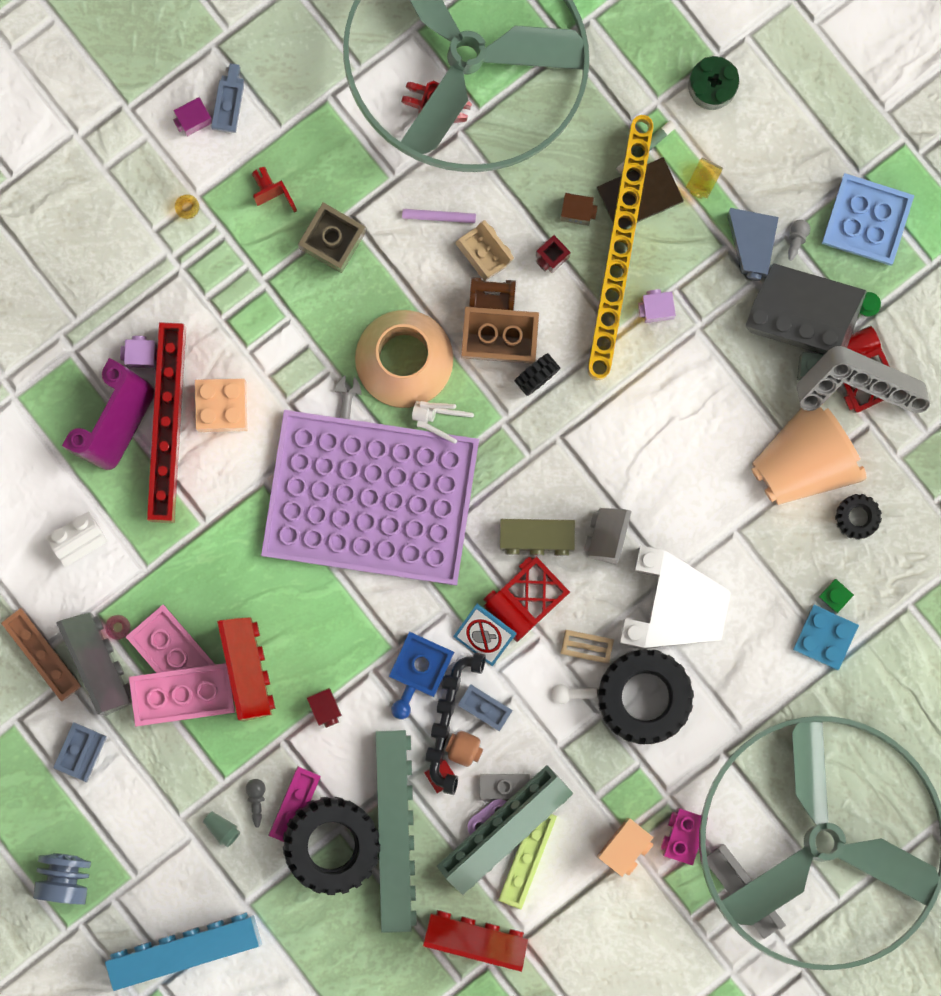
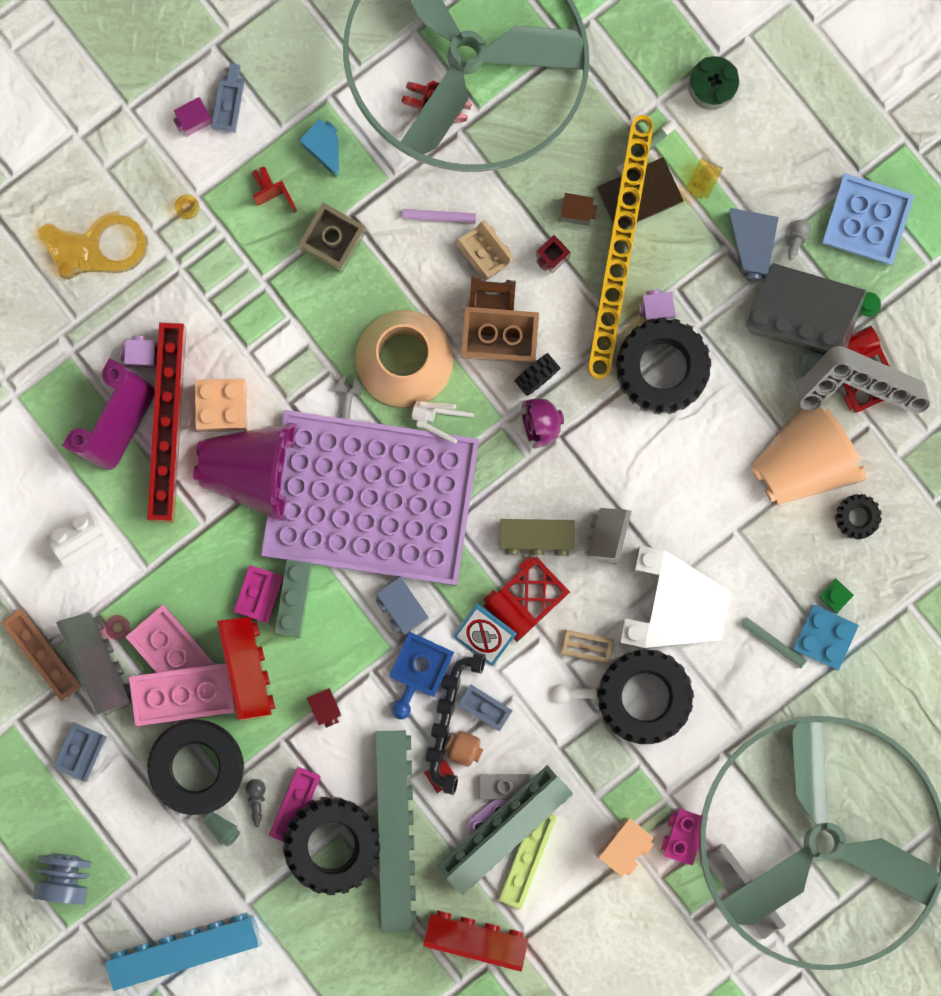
none -> clear yellow animal [38,211,148,280]
none -> black tyre [147,720,244,815]
none -> magenta cone [193,423,297,521]
none -> dark pink plate [234,565,284,624]
none -> sand green brick [275,559,313,638]
none -> dark azure slope [300,119,339,177]
none -> sand blue brick [375,576,429,635]
none -> magenta cylinder [521,398,564,449]
none -> black tyre [616,317,711,415]
none -> sand green bar [741,617,807,668]

